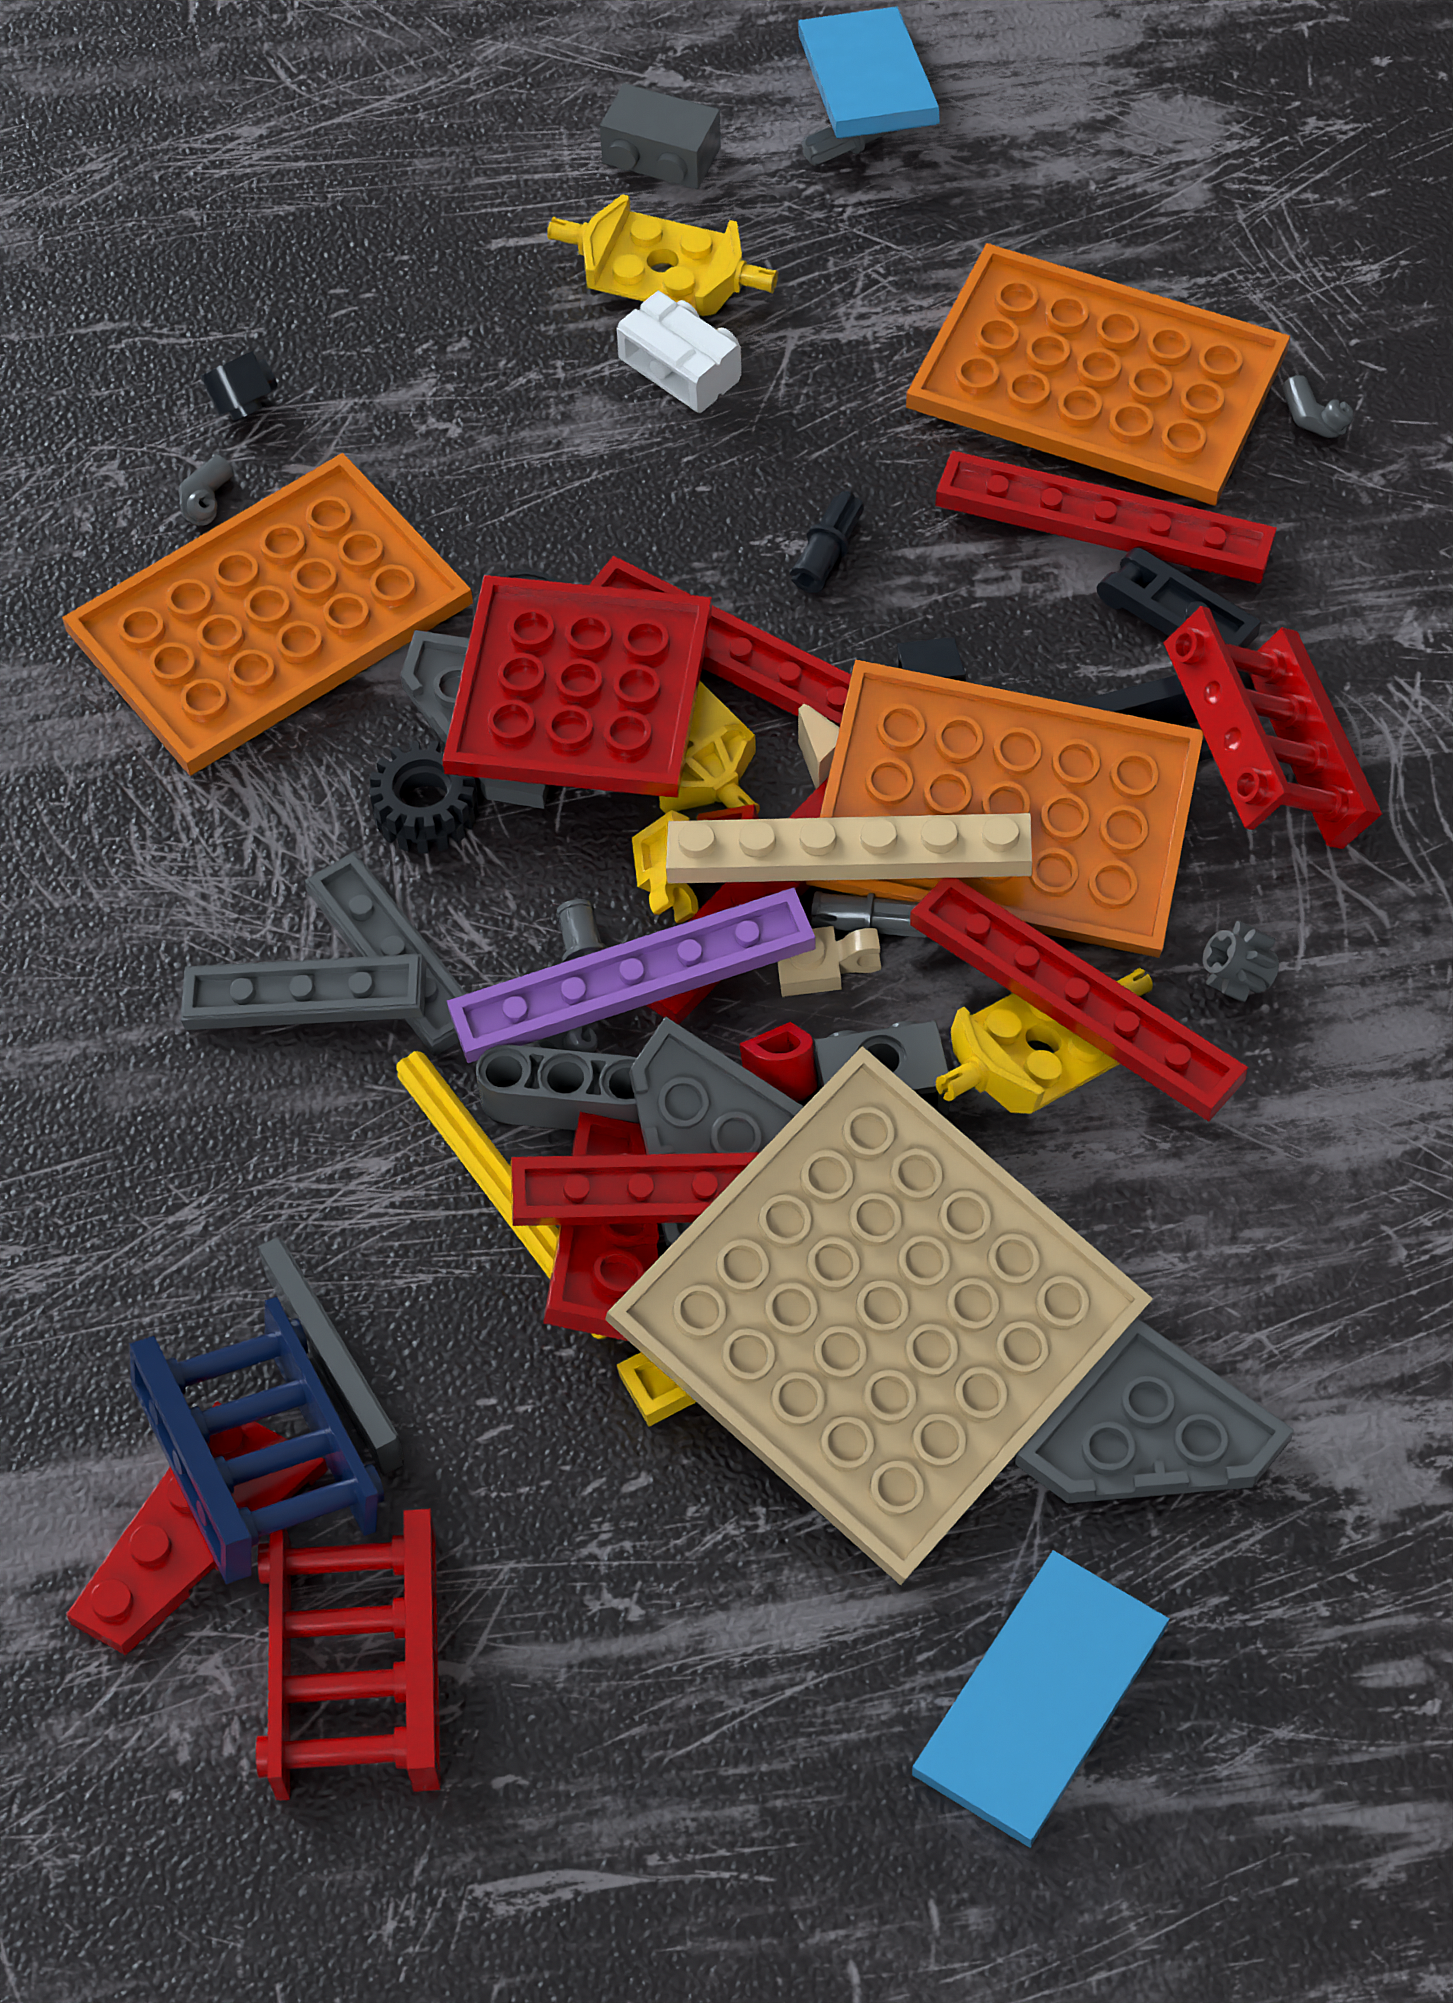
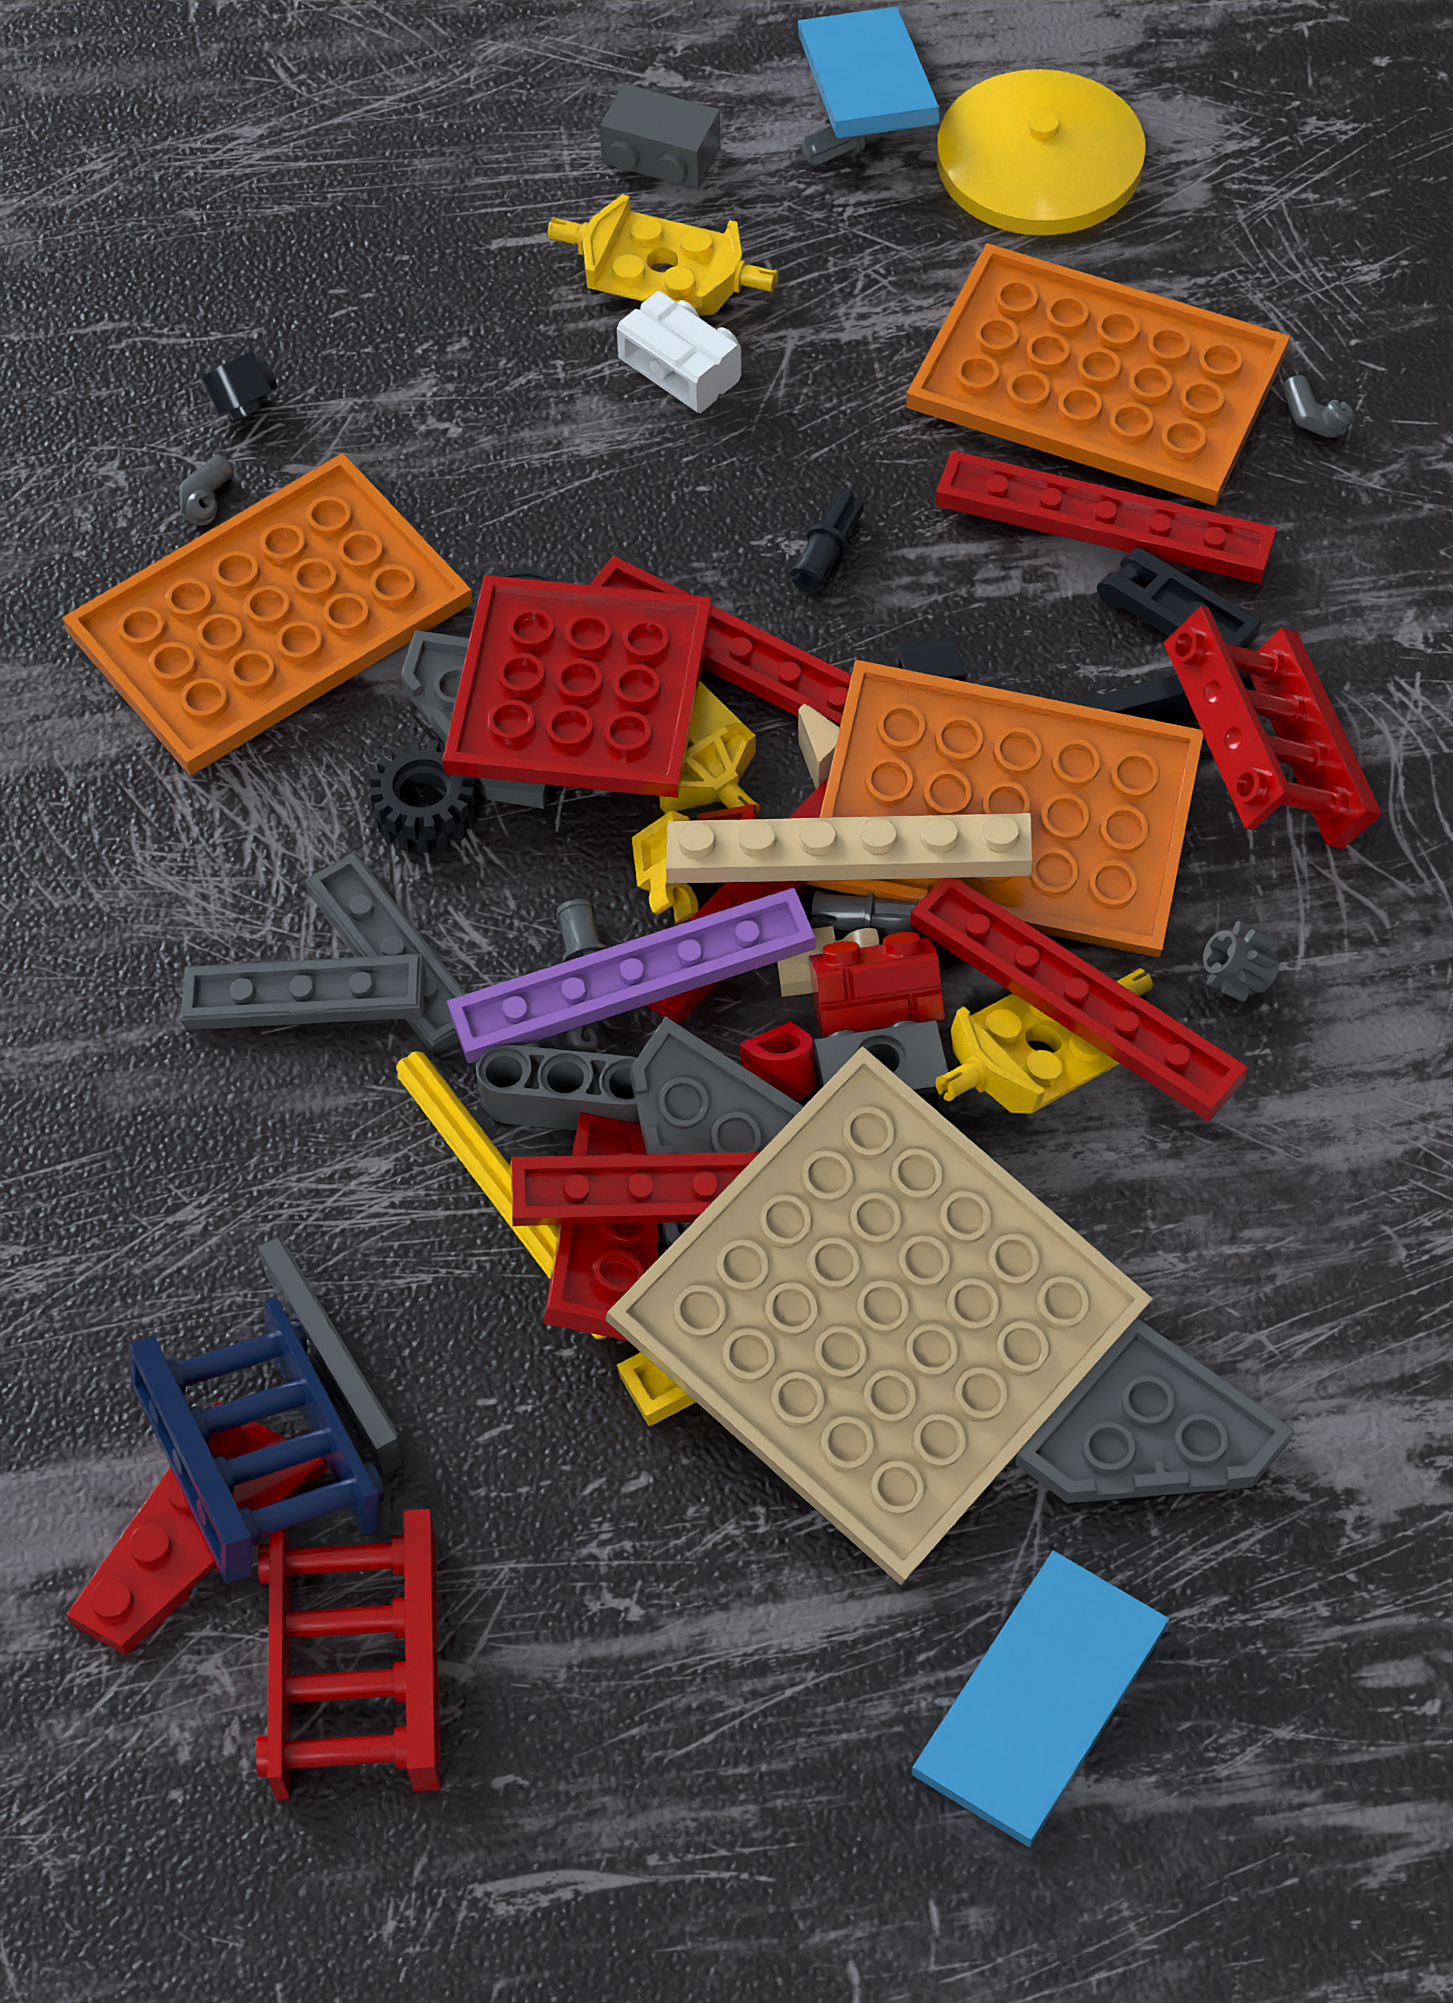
none -> red brick [808,932,945,1038]
none -> yellow dish [937,69,1146,235]

